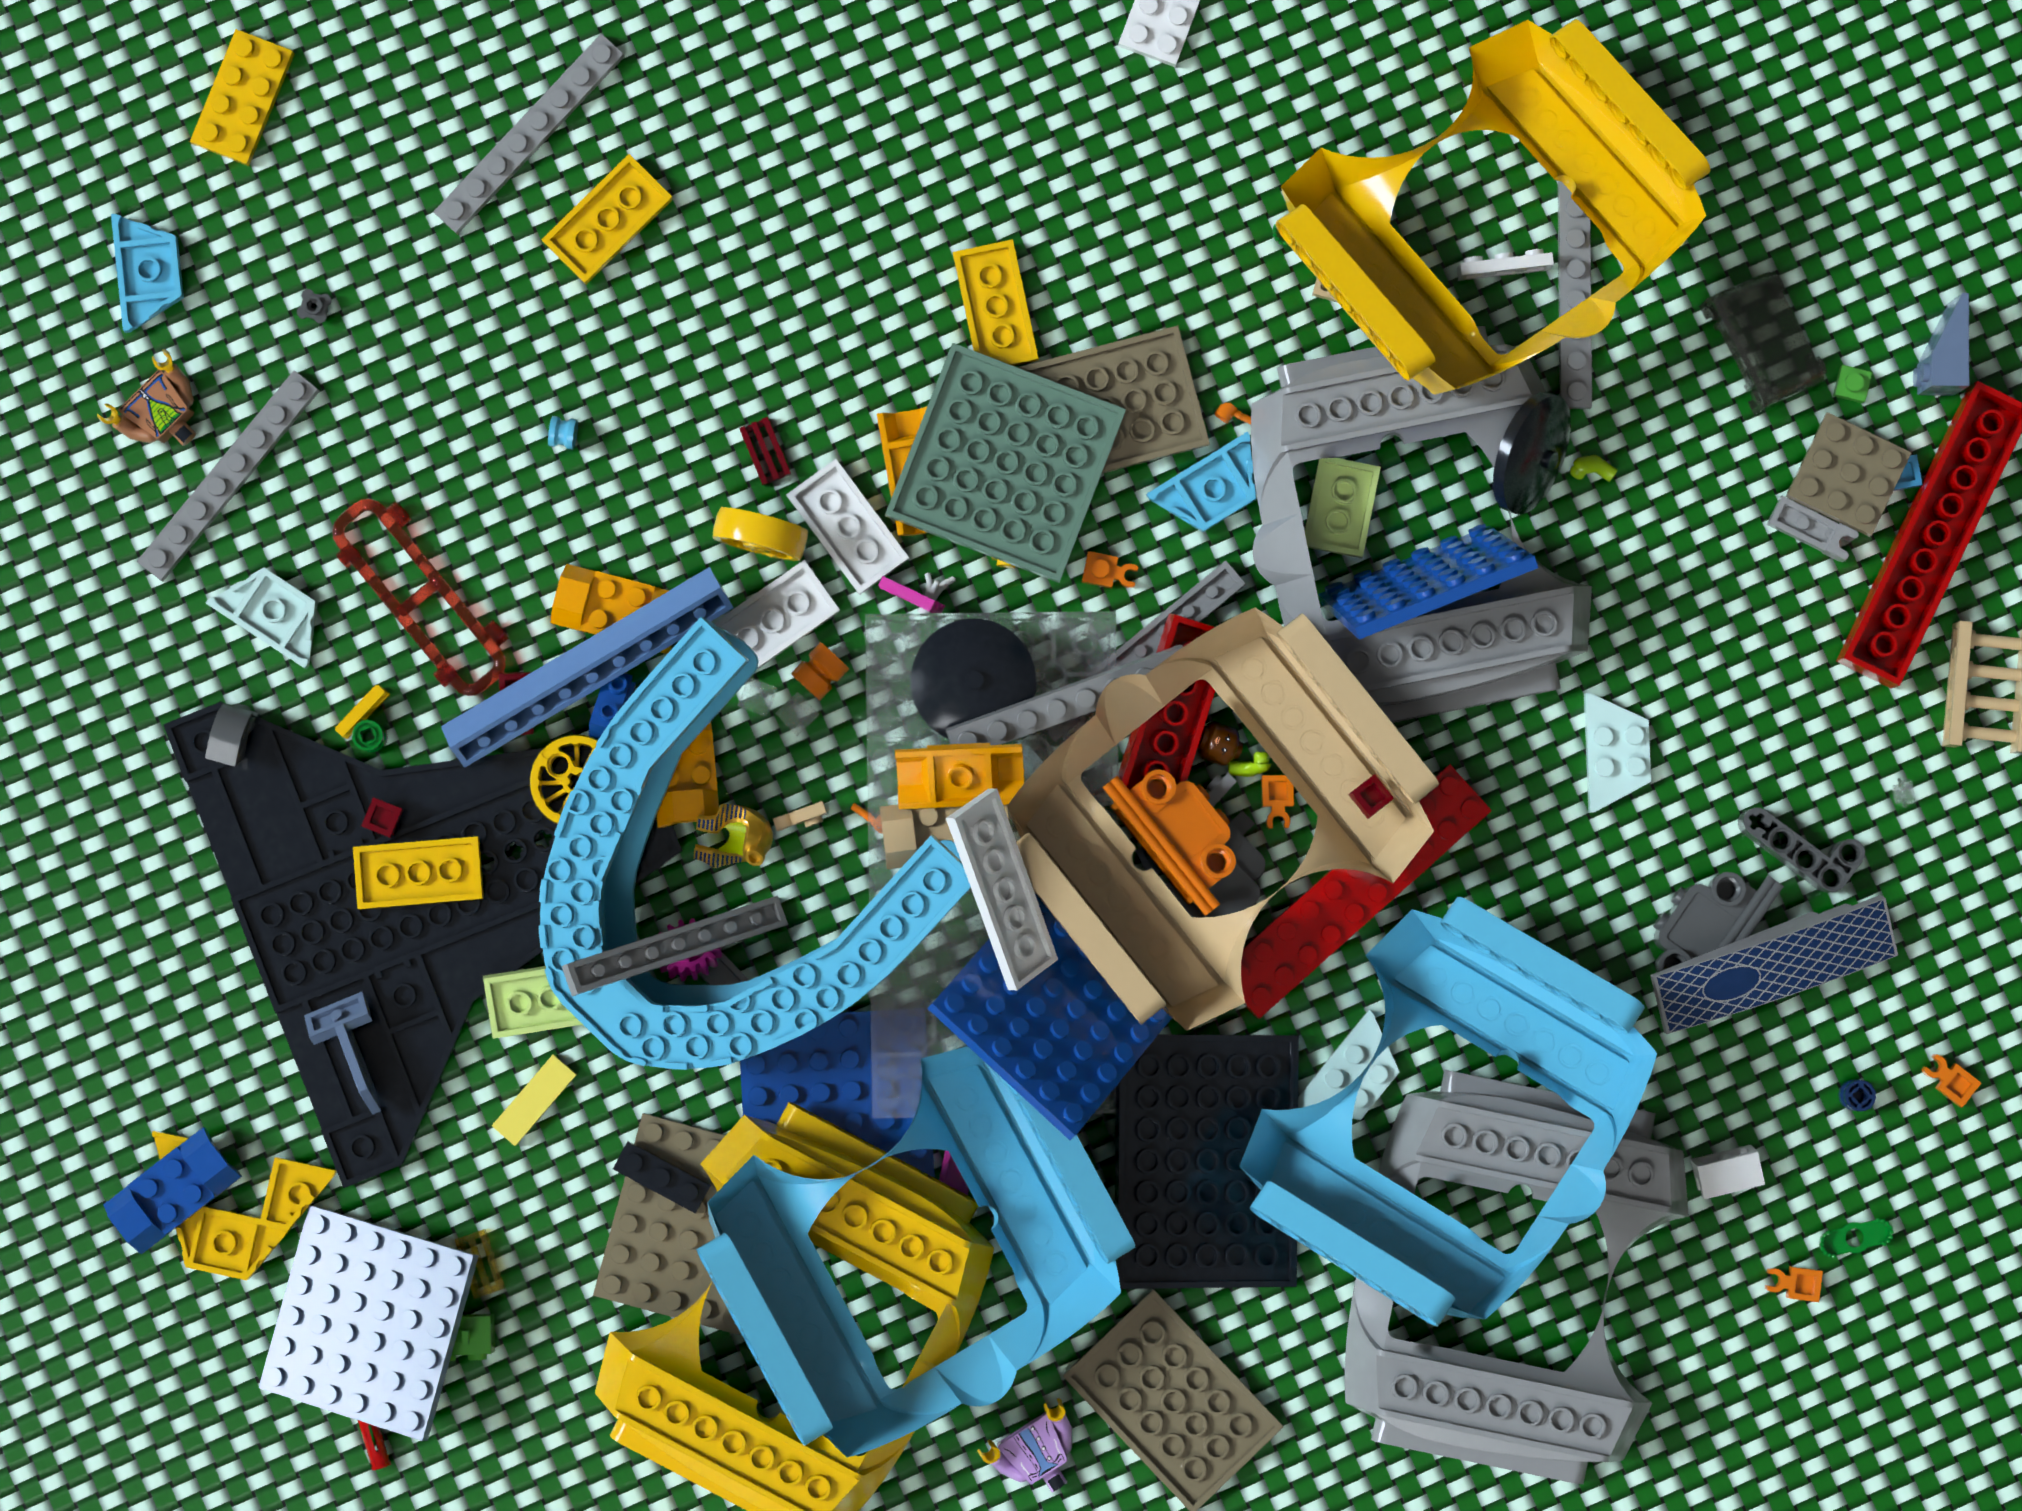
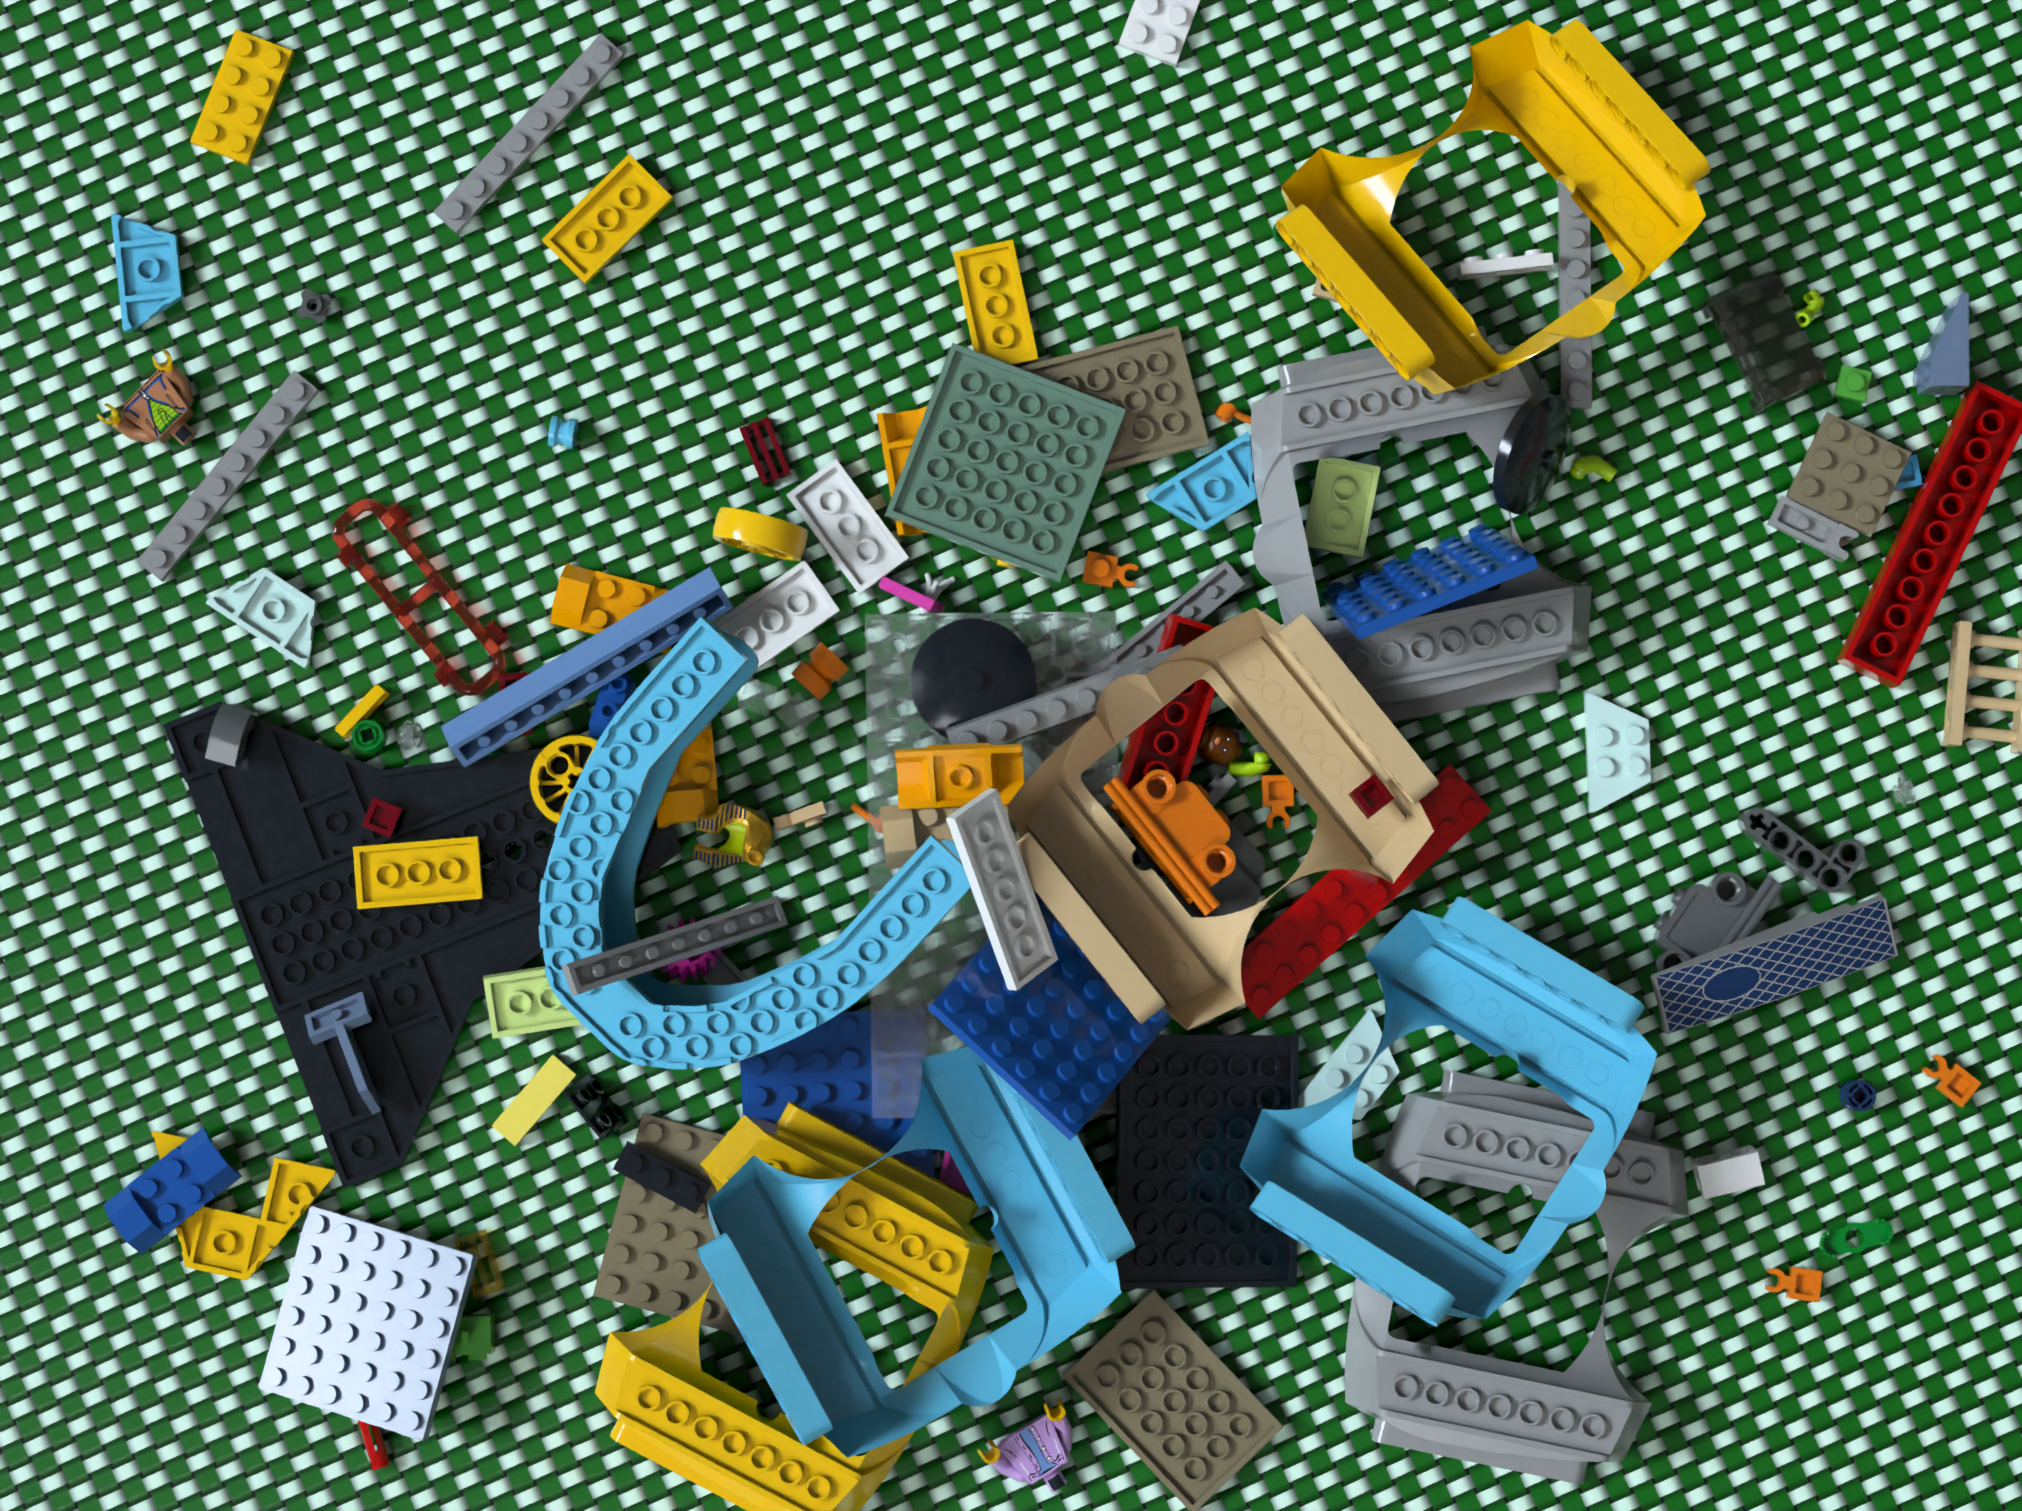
none -> clear plate [397,720,423,750]
none -> black hinge [563,1074,629,1141]
none -> lime arm [1795,289,1824,327]

